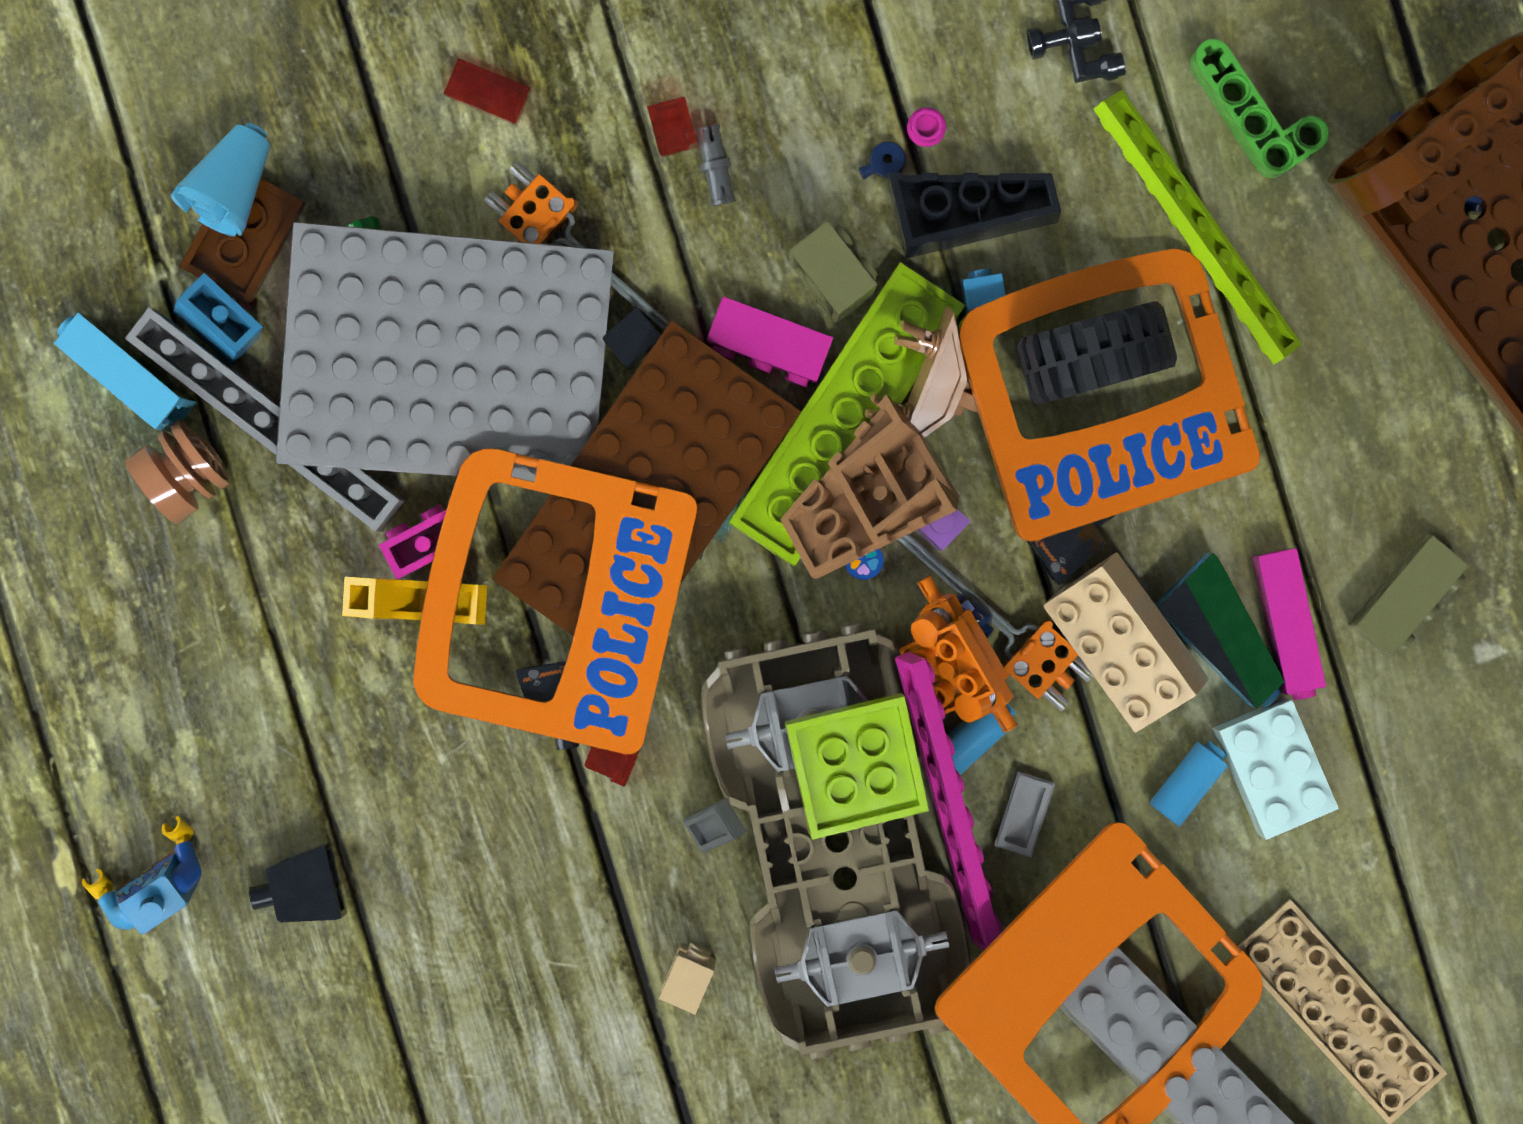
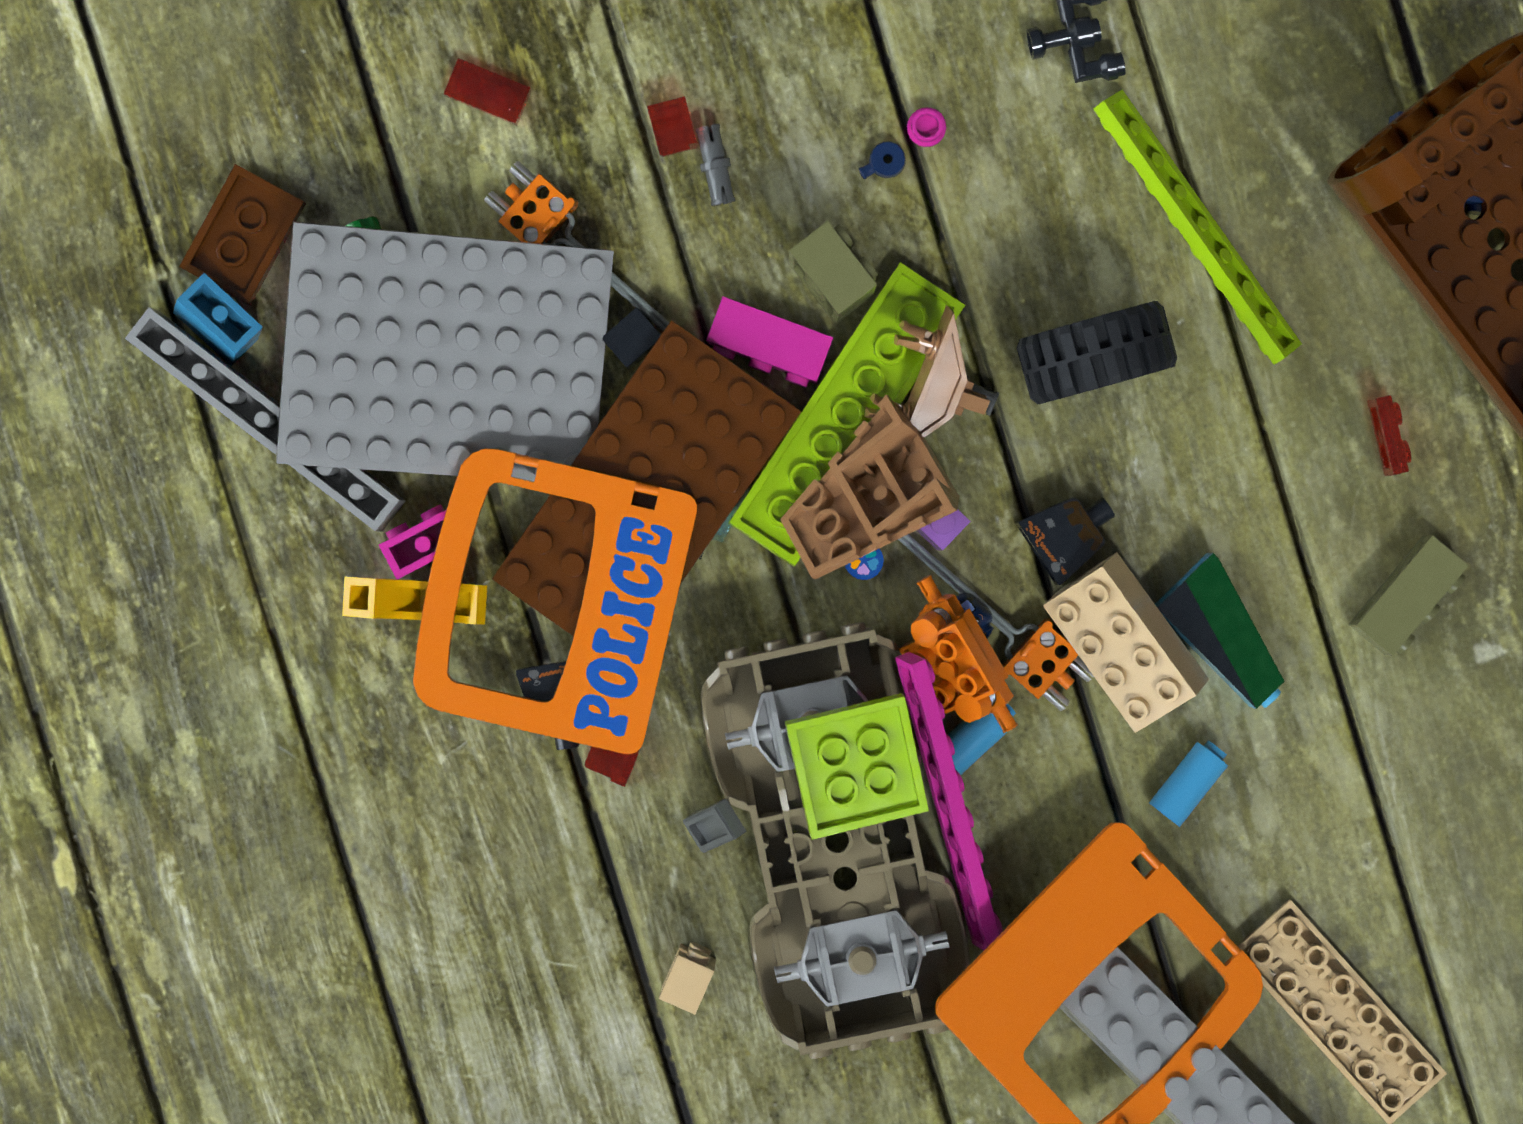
medium azure slope [53,312,197,433] -> none
torso [82,816,202,935] -> none
nougat wheel [125,419,231,524] -> none
medium azure cone [171,123,270,237] -> none
black torso [249,842,347,923] -> none
black wedge [888,172,1061,259] -> none
orange door [958,249,1260,541] -> none
dark azure brick [960,268,1006,314] -> none
light grey tile [993,771,1055,857] -> none
bright green beam [1190,39,1329,178] -> none
light aqua brick [1212,697,1339,840] -> none
dark pink brick [1251,548,1326,700] -> none
none -> clear red plate [1367,395,1412,476]

